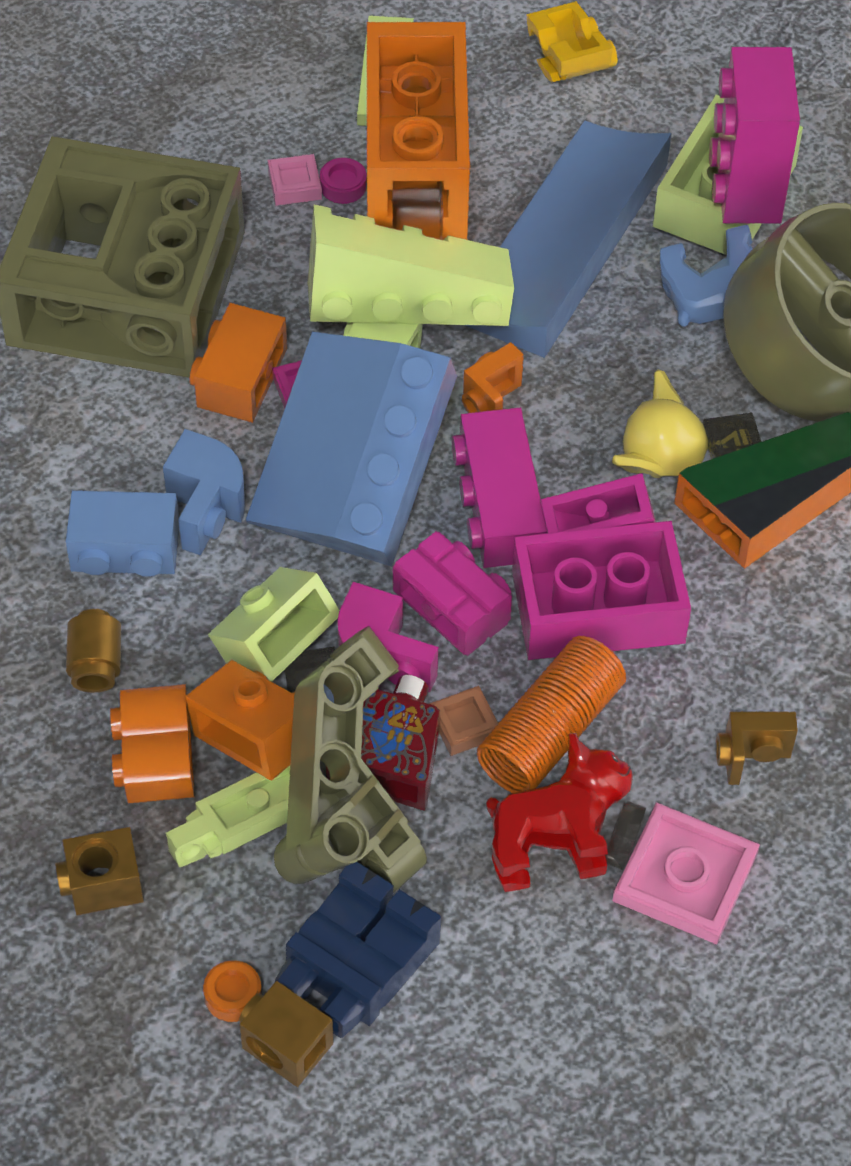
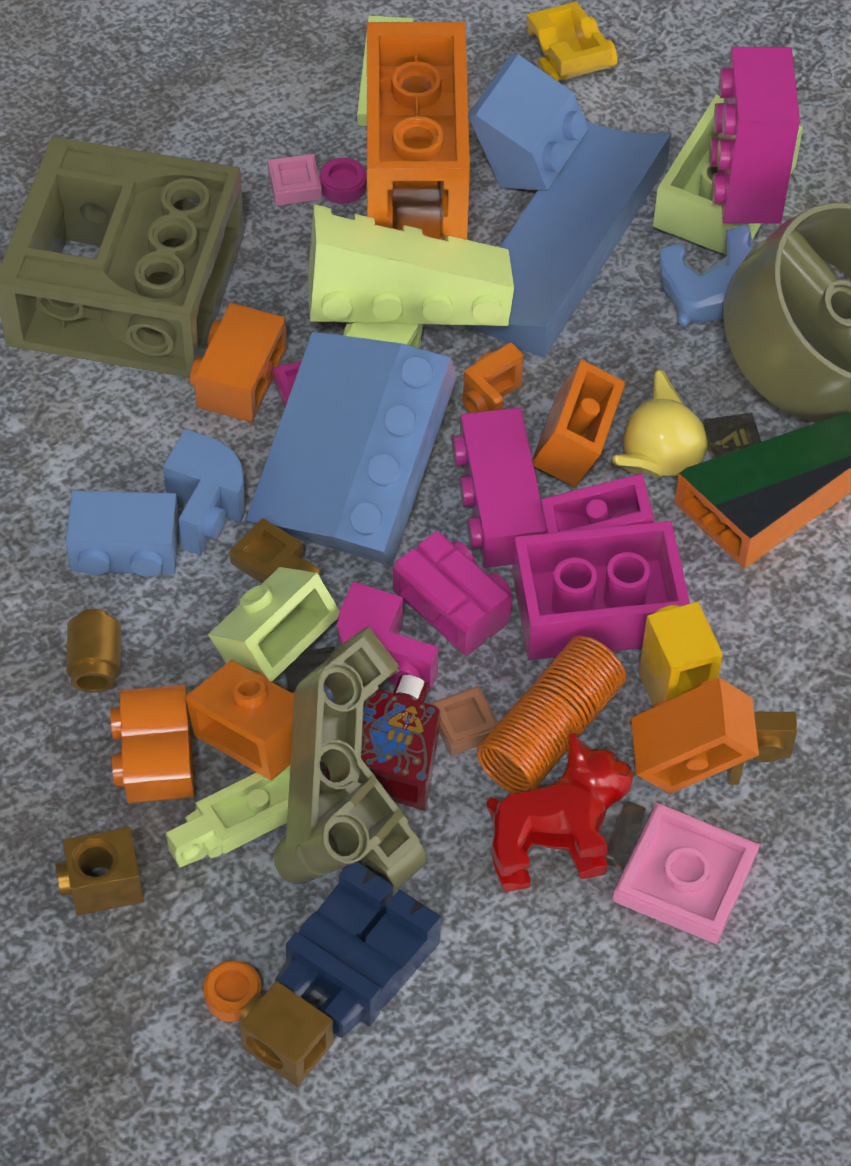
none -> pearl gold plate [229,518,321,583]
none -> medium blue slope [468,54,588,190]
none -> orange brick [532,359,626,487]
none -> orange brick [631,677,759,794]
none -> yellow brick [638,601,723,706]

